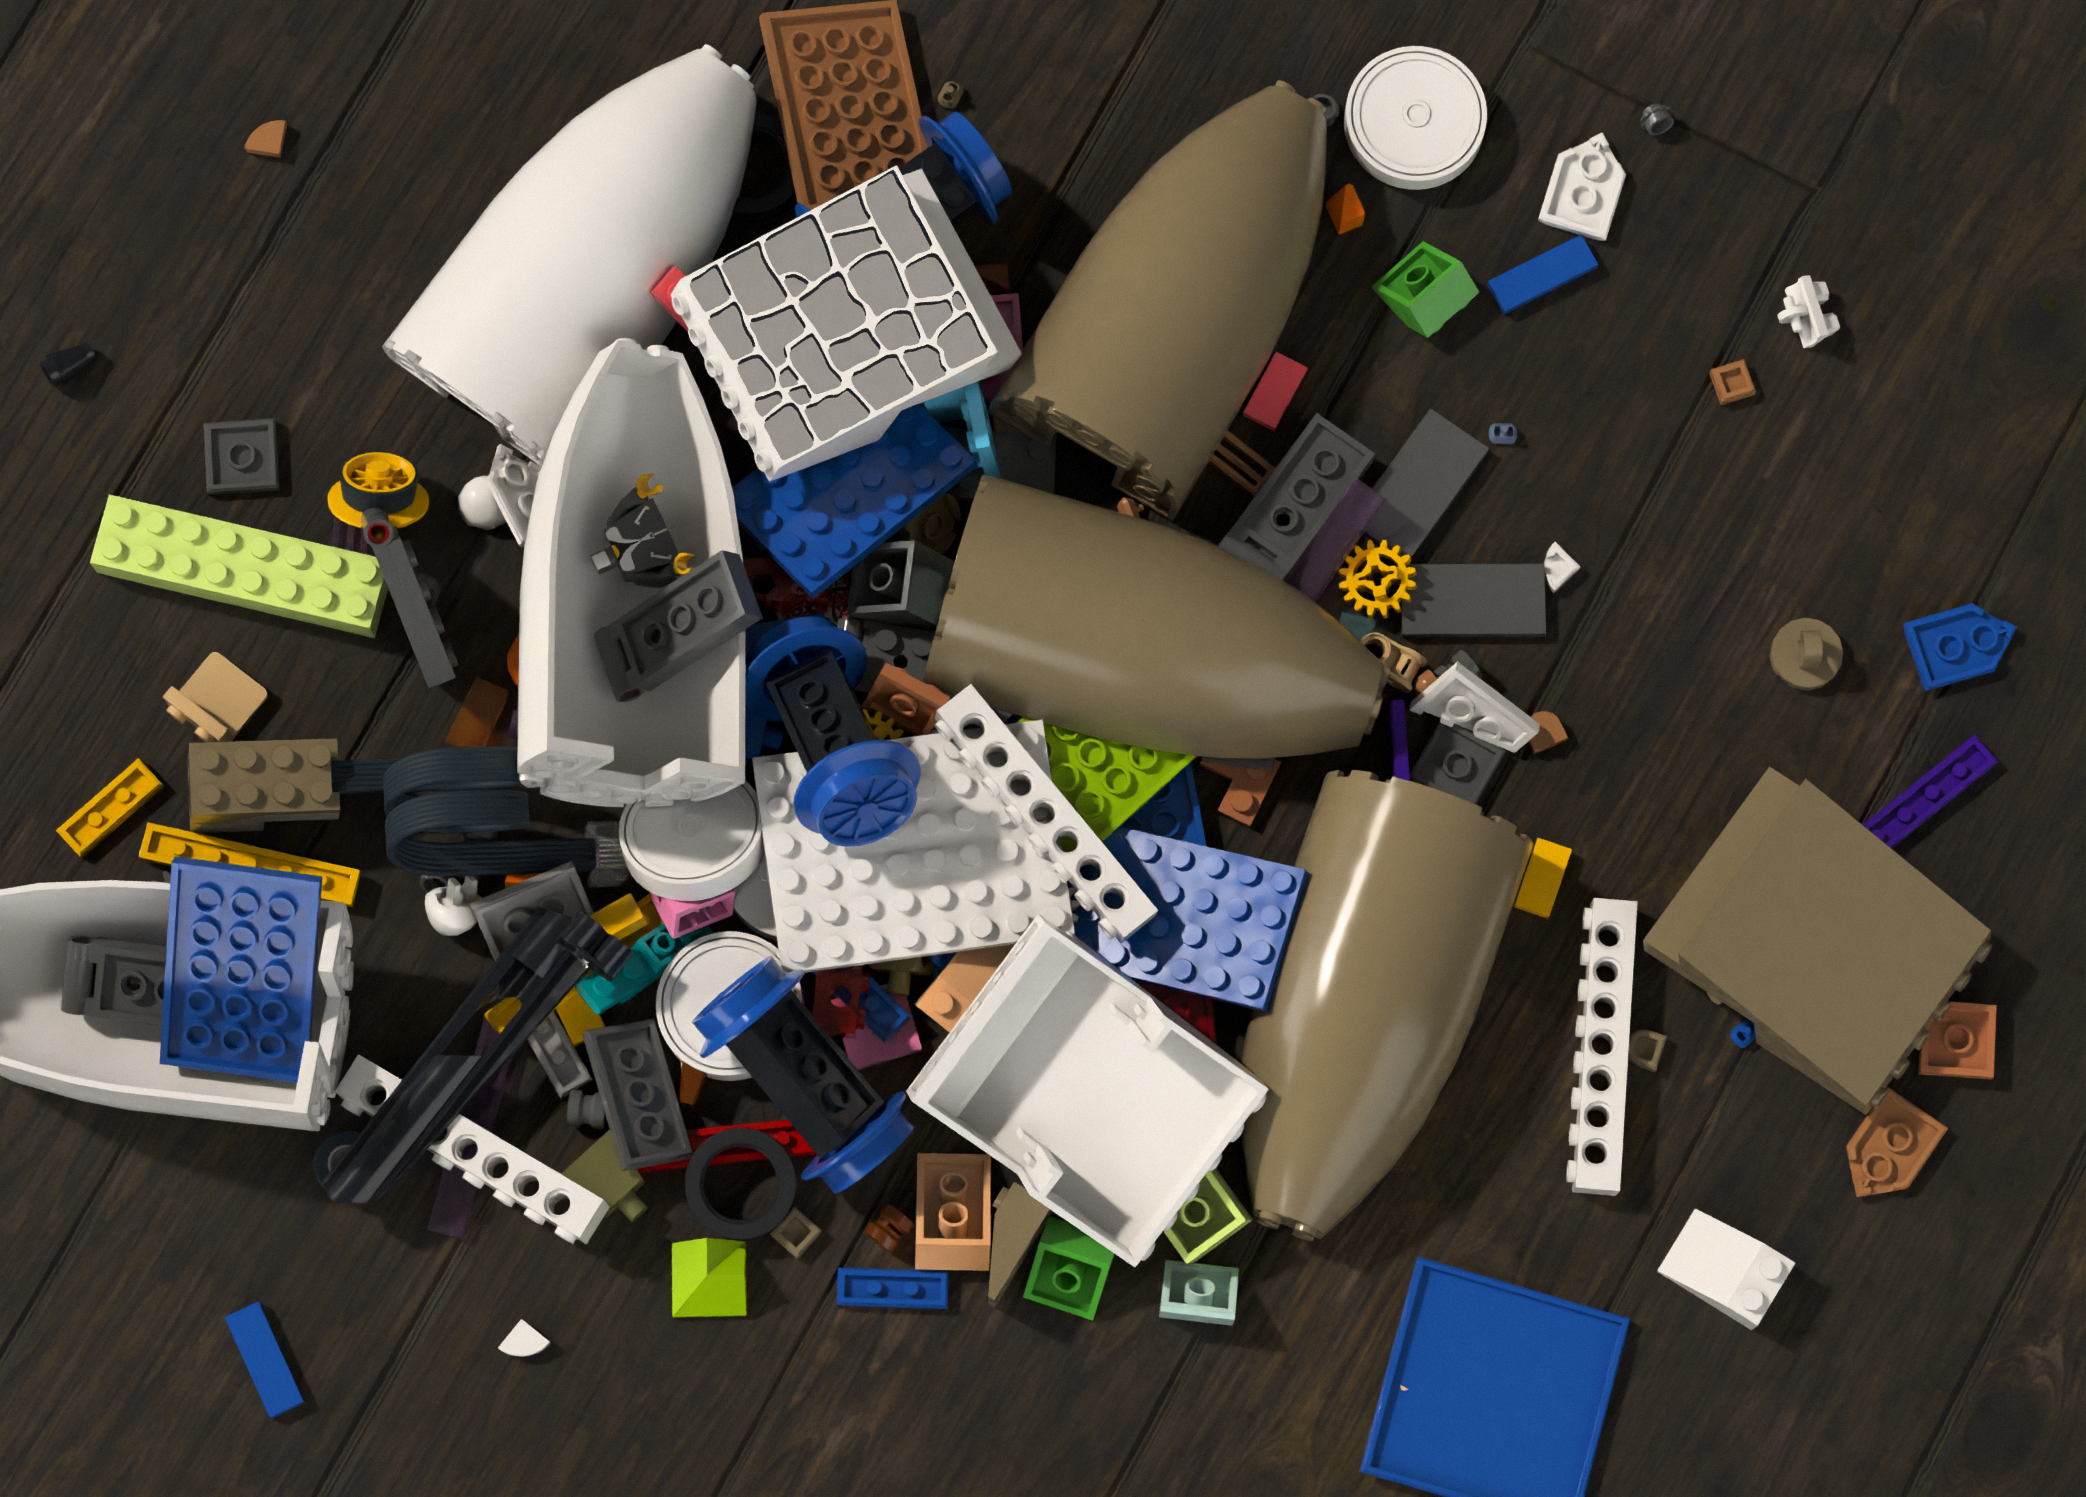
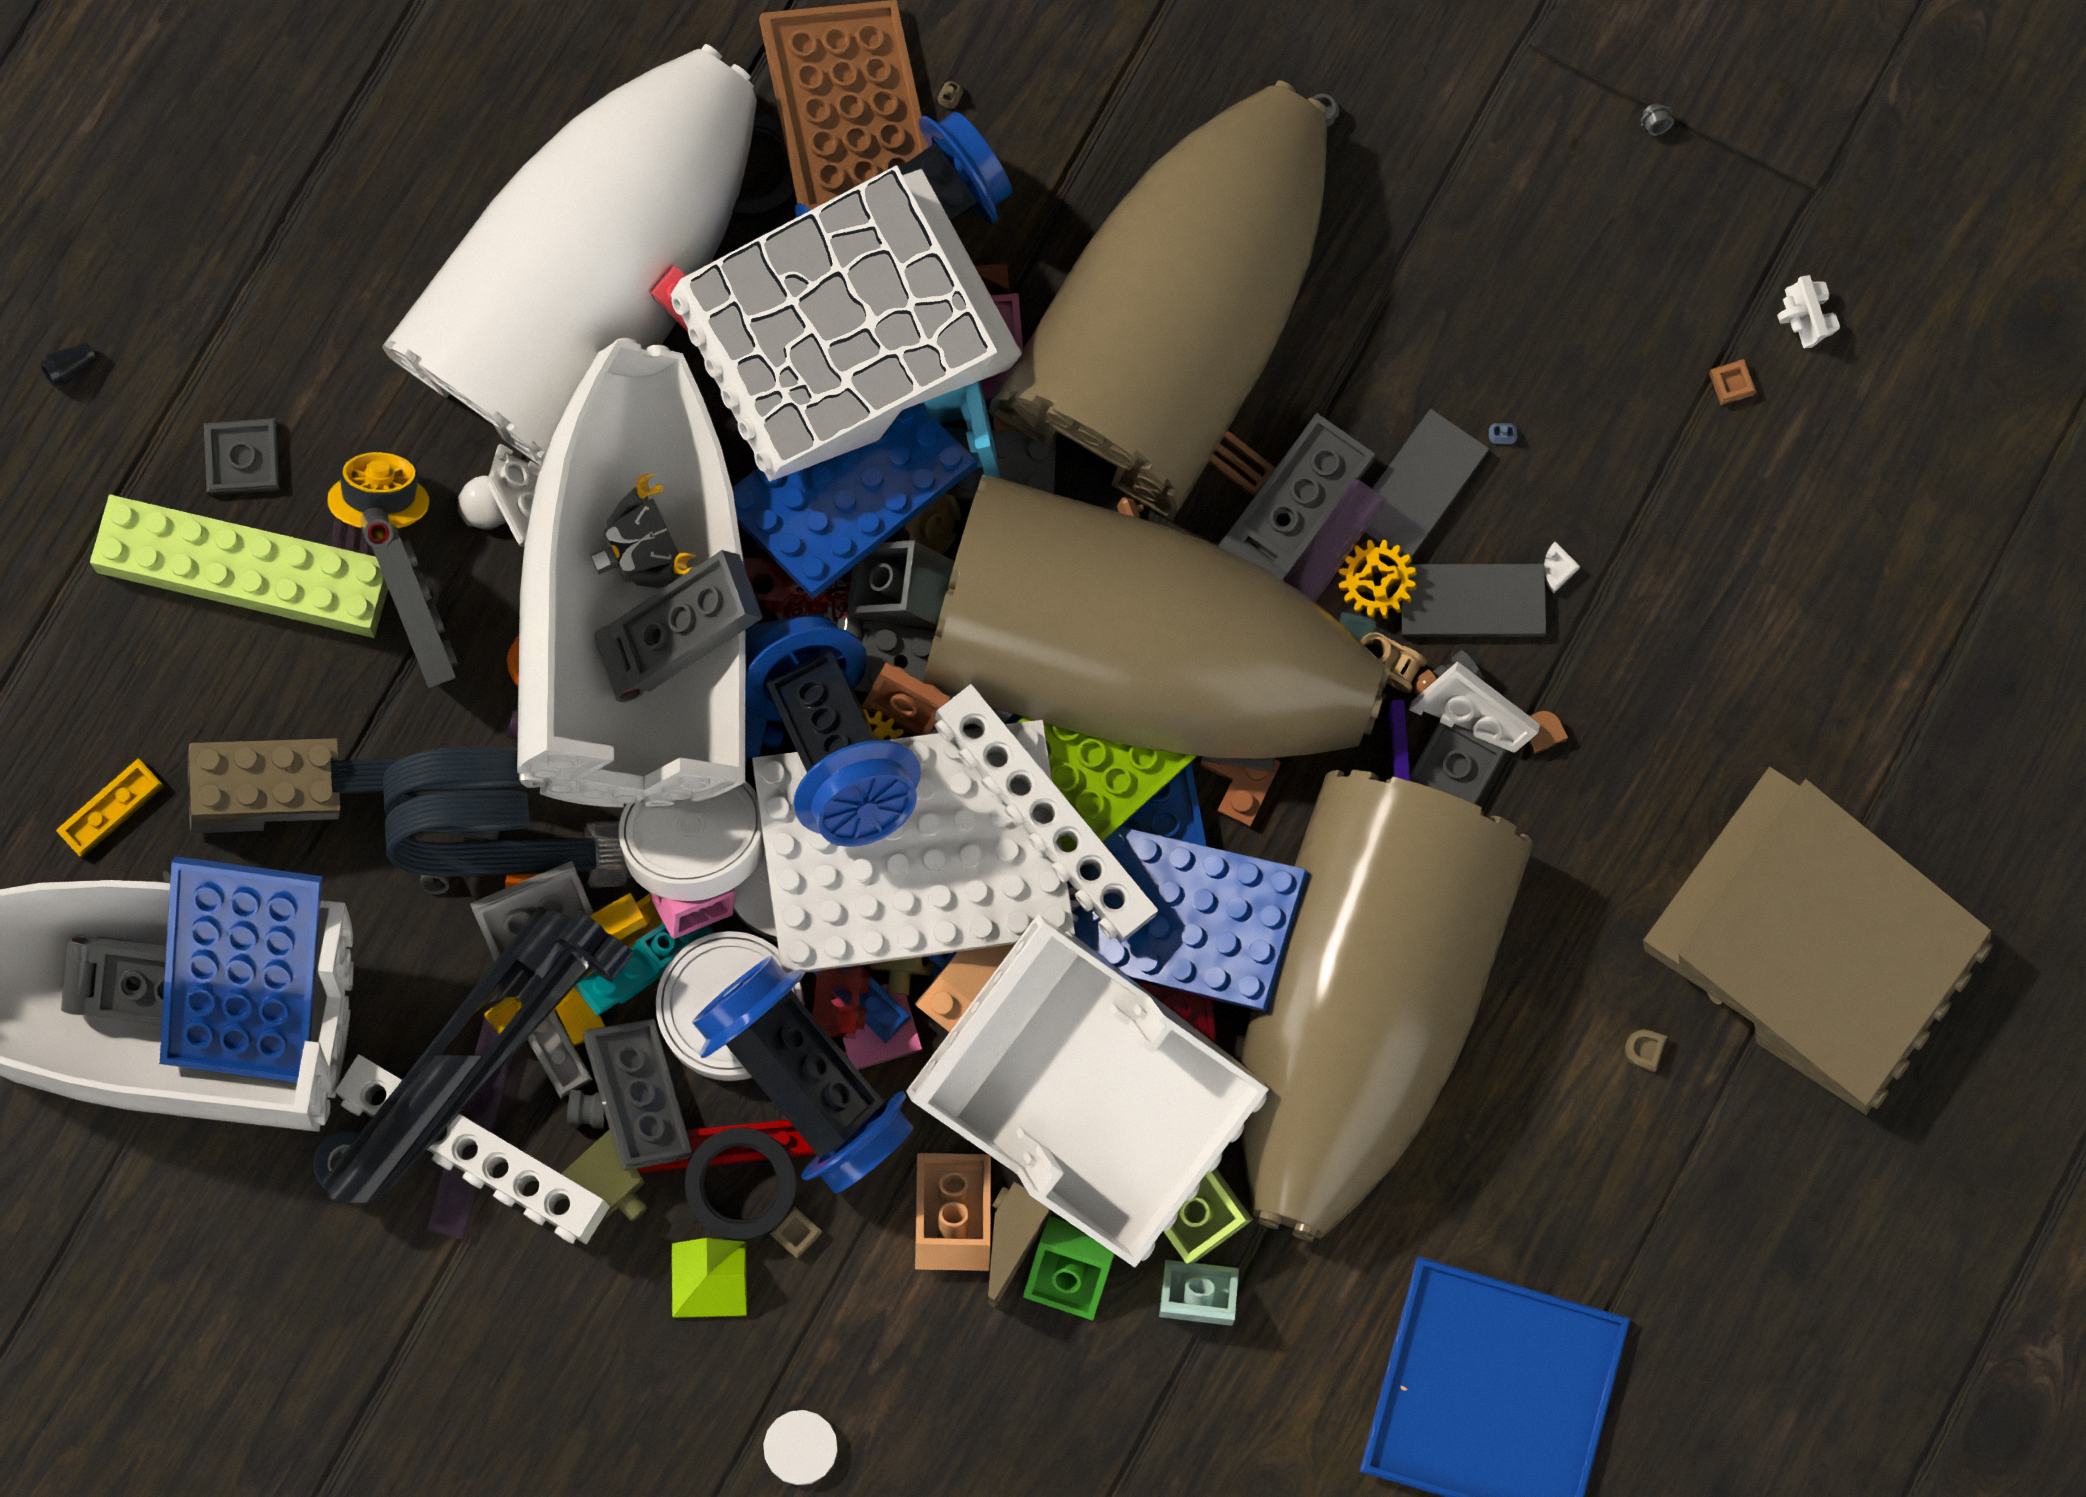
yellow plate [139,822,361,907] -> none
tan bracket [163,652,268,742] -> none
blue tile [224,1301,305,1419] -> none
medium nougat tile [244,120,287,158] -> none
white piece [425,876,482,936] -> none
clear orange plate [445,677,510,747] -> none
white tile [498,1319,551,1357] -> none
reddish brown slope [674,1062,708,1110] -> none
blue tile [837,1268,949,1309] -> none
reddish brown wheel [863,1202,915,1254] -> none
coral tile [1243,352,1308,432] -> none
orange slope [1326,183,1365,235] -> none
white brick [1344,46,1487,190] -> none
bright green slope [1371,241,1479,338] -> none
blue tile [1487,234,1598,315] -> none
yellow tile [1514,838,1572,919] -> none
white tile [1538,133,1626,241] -> none
white brick [1566,898,1638,1196] -> none
white slope [1657,1209,1795,1330] -> none
blue rock [1730,1019,1756,1048] -> none
dark tan tile [1770,618,1843,691] -> none
medium nougat tile [1846,1087,1948,1197] -> none
dark purple tile [1863,735,1998,849] -> none
blue tile [1903,603,2017,691] -> none
nougat plate [1918,1002,1996,1080] -> none
none -> white tile [763,1410,838,1486]

